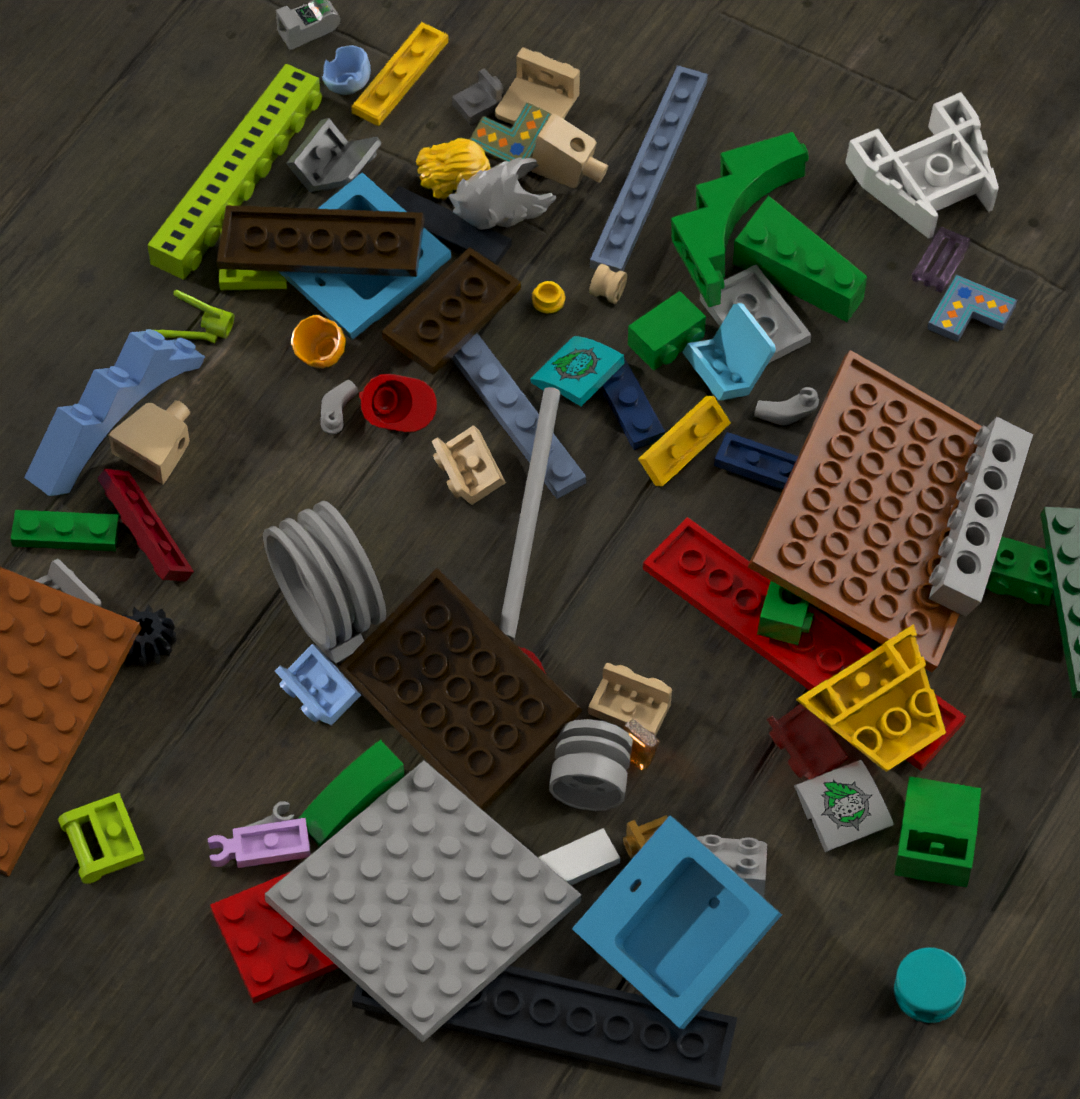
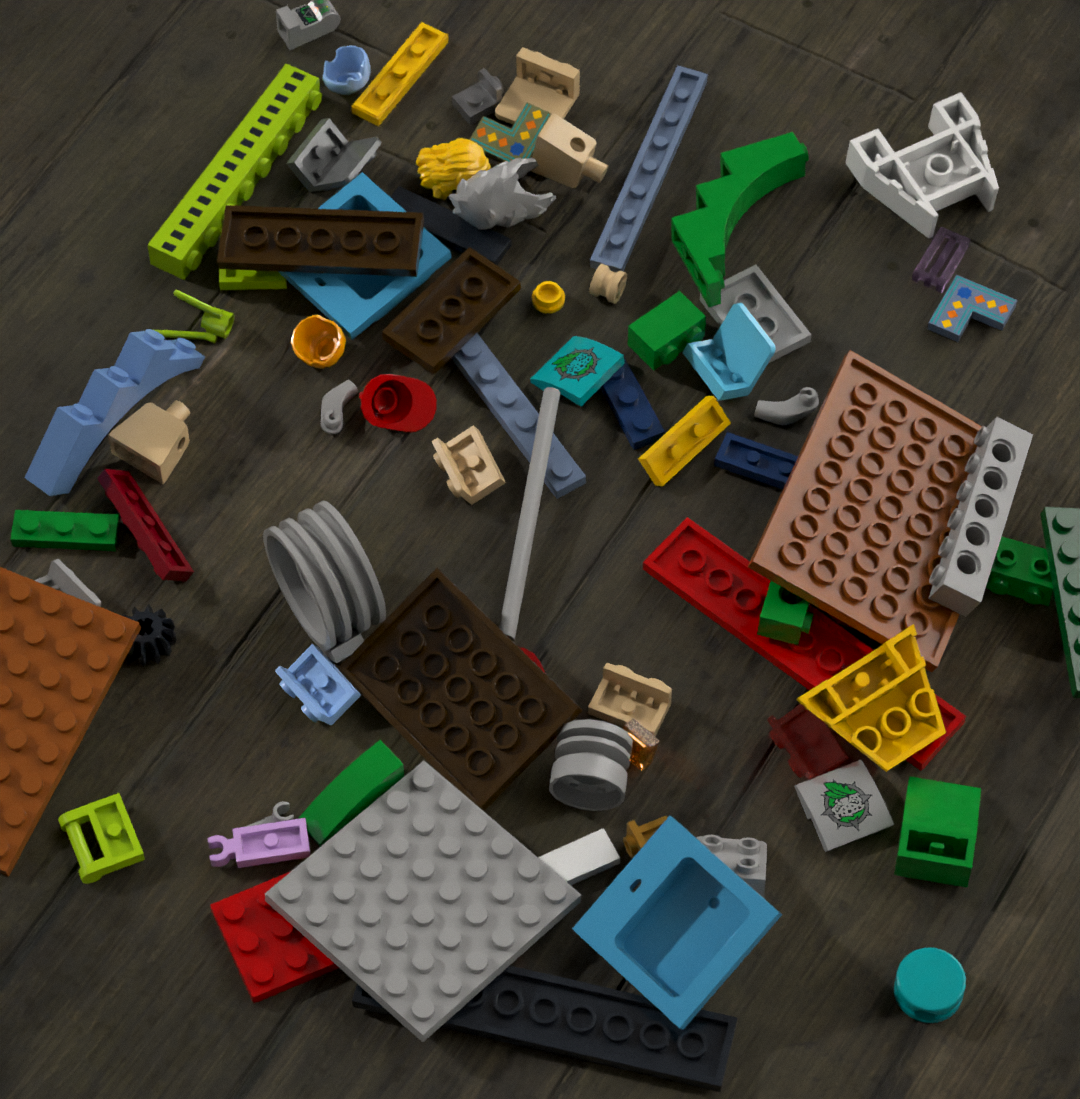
green wedge [733,196,867,322] -> none

